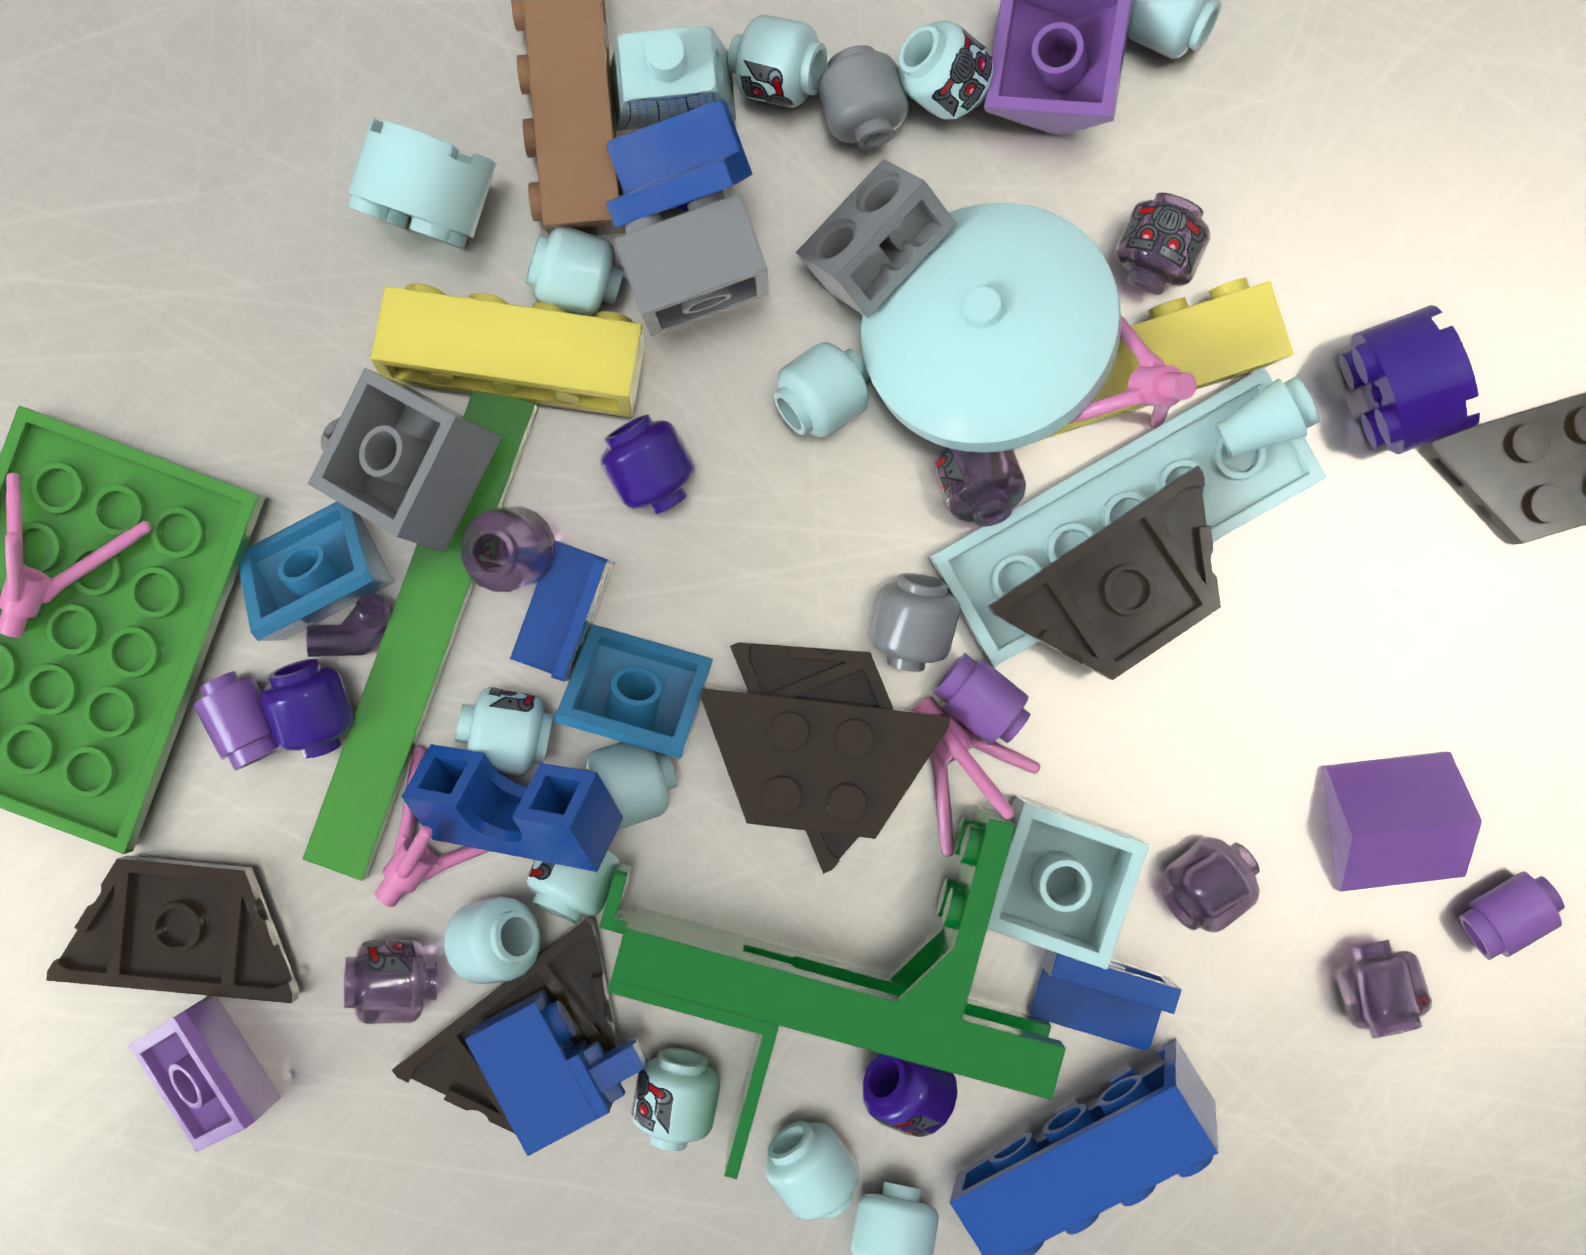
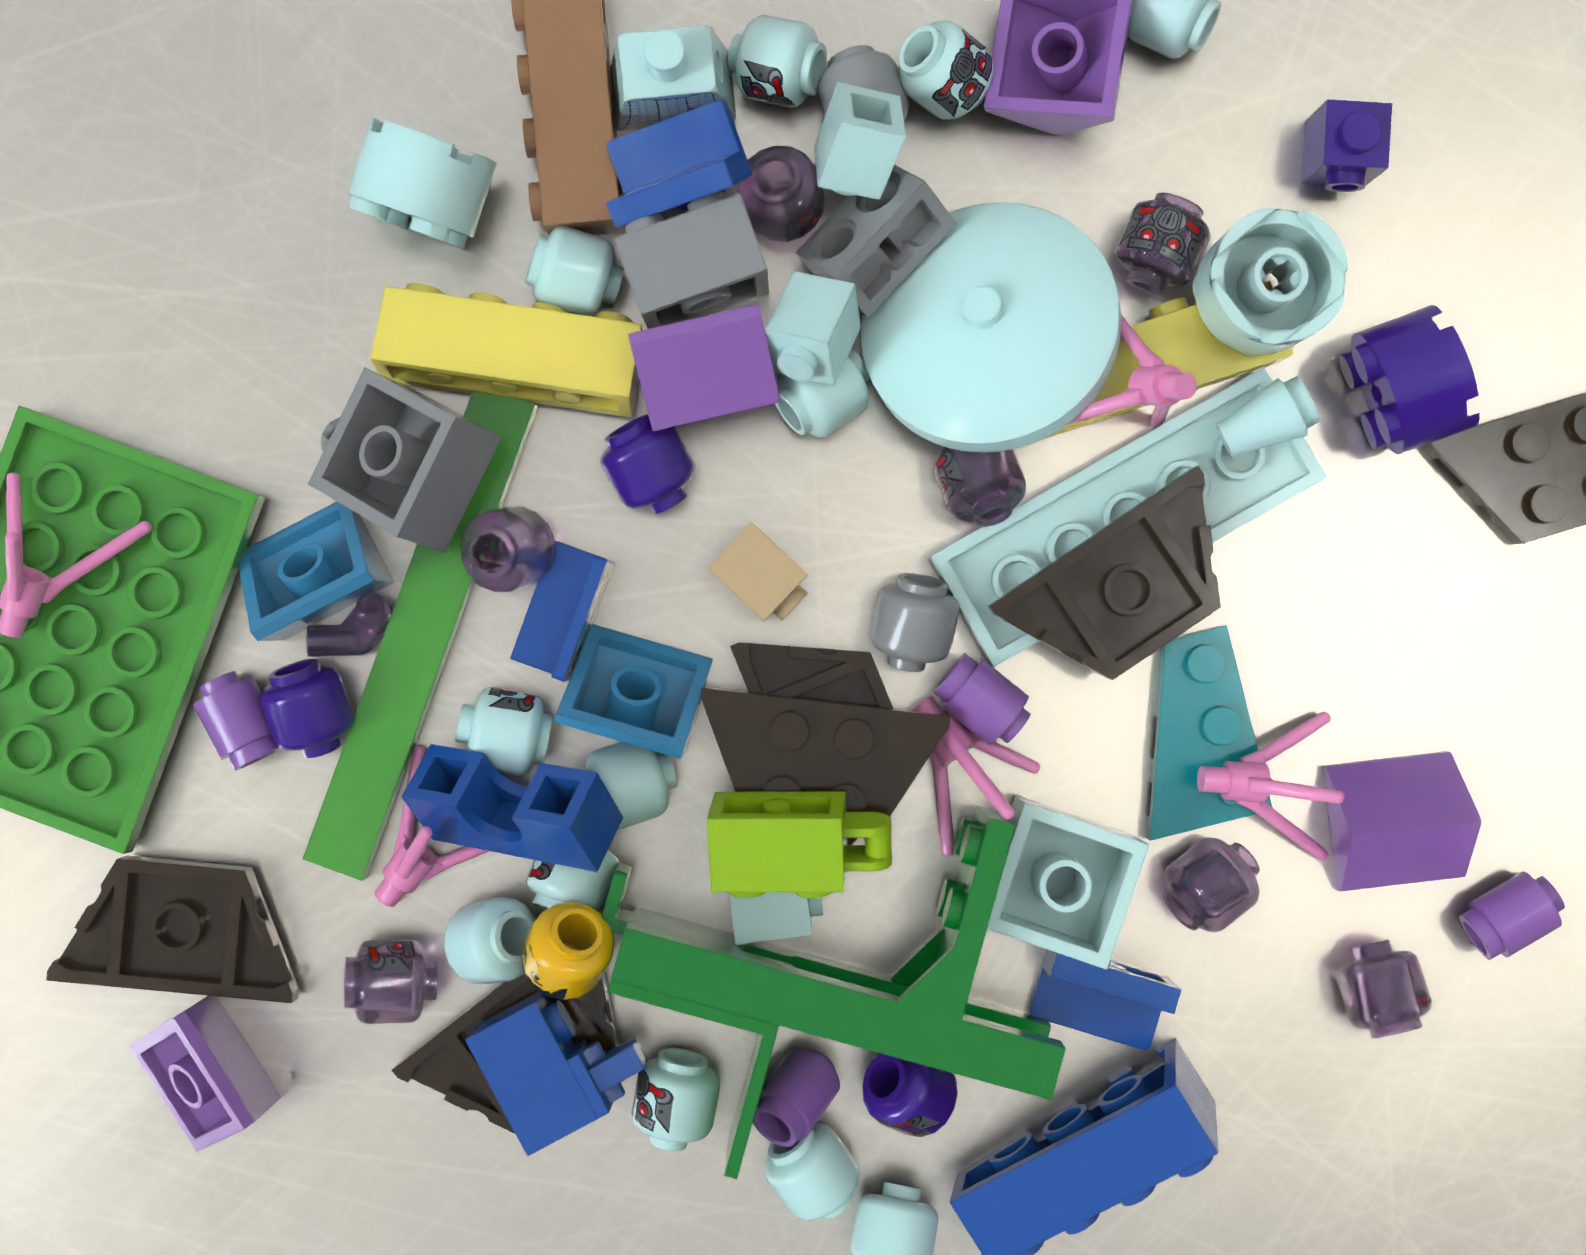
none -> yellow head [521,901,615,1000]
none -> medium lavender slope [628,304,780,431]
none -> tan brick [707,522,808,622]
none -> lime brick [707,792,892,899]
none -> light aqua brick [728,892,823,945]
none -> clear purple head [737,145,825,242]
none -> medium lavender brick [753,1048,840,1147]
none -> light aqua brick [765,271,861,386]
none -> light aqua brick [814,82,906,200]
none -> teal wing [1145,625,1273,841]
none -> light aqua brick [1192,207,1348,357]
none -> bright pink plant [1197,711,1345,861]
none -> dark purple brick [1301,99,1392,192]

